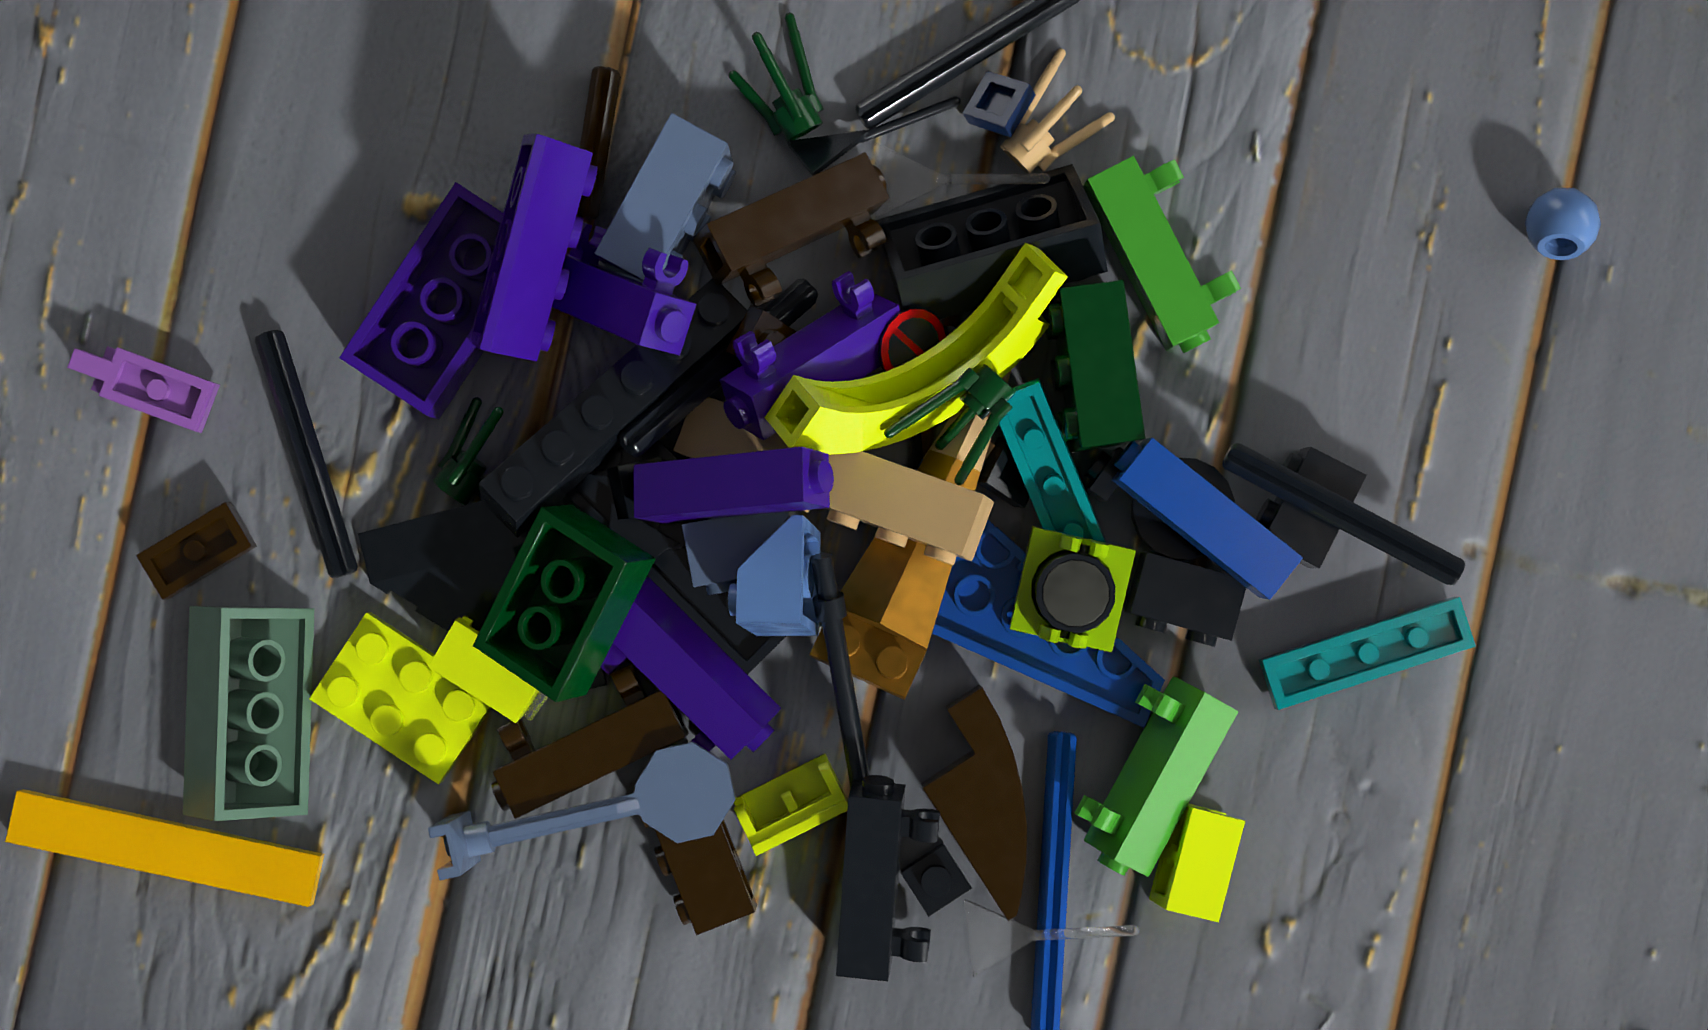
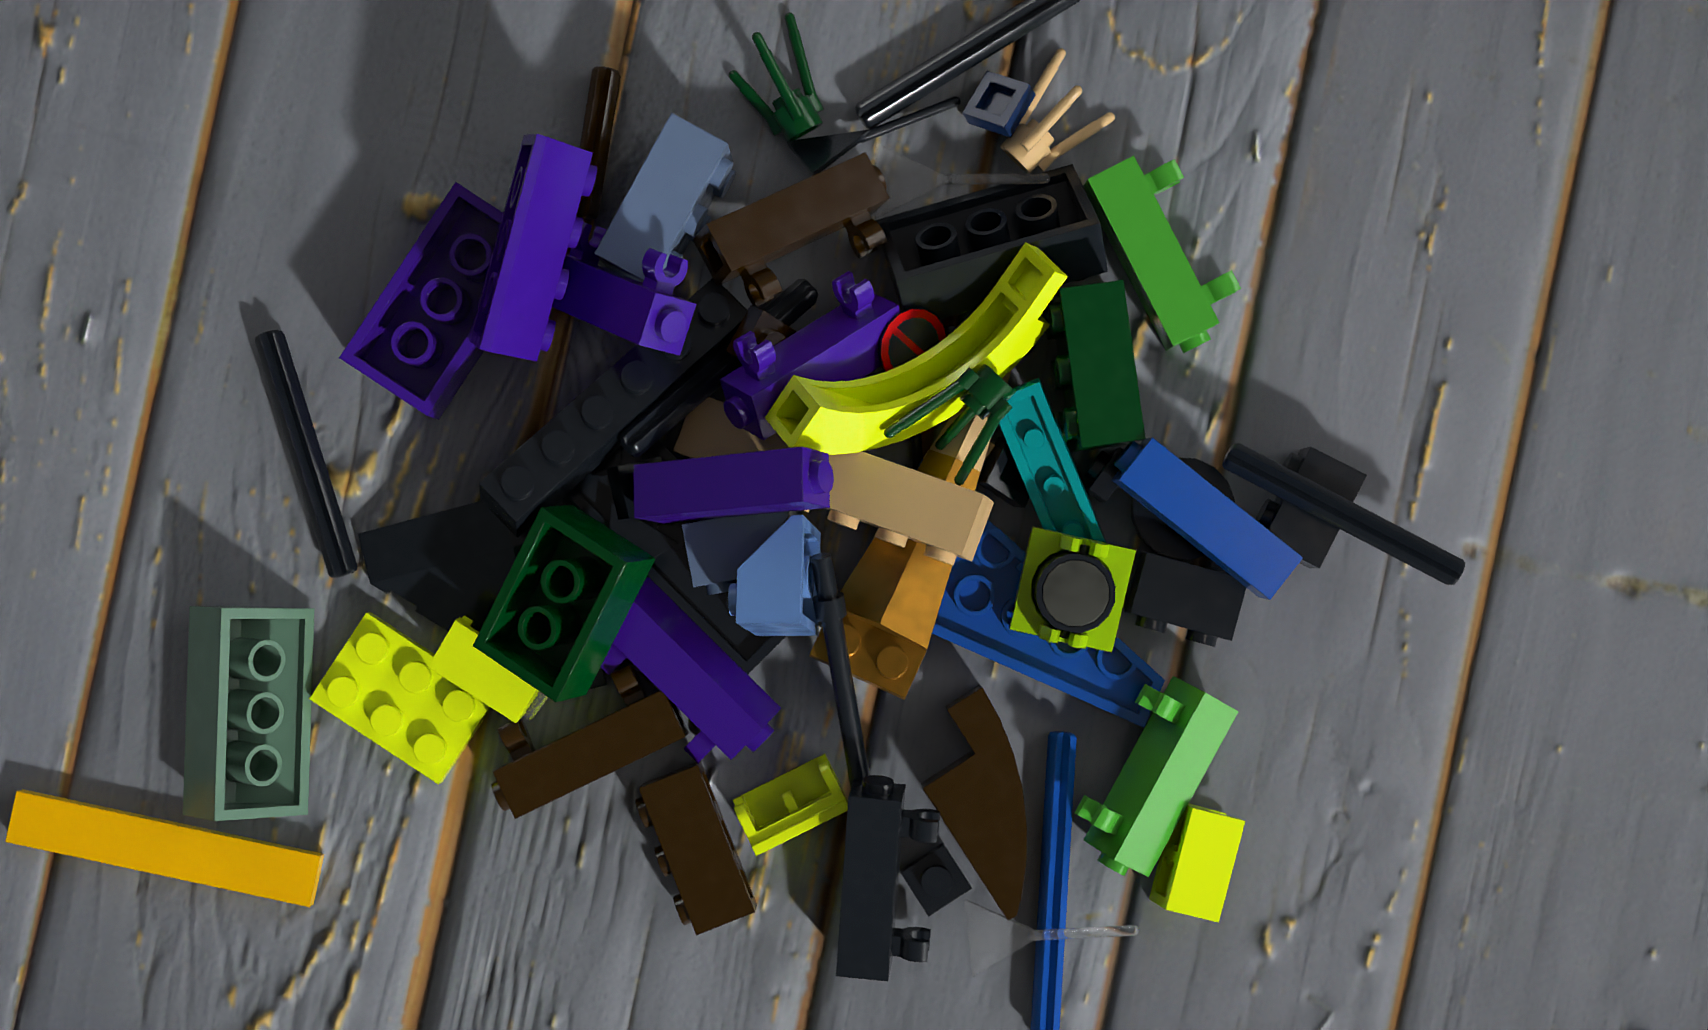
medium lavender hinge [67,346,220,433] -> none
dark brown plate [136,502,257,600] -> none
sand blue piece [428,741,736,880] -> none
dark green plant [433,397,504,505] -> none
teal plate [1258,597,1476,710] -> none
medium blue piece [1525,188,1601,260] -> none

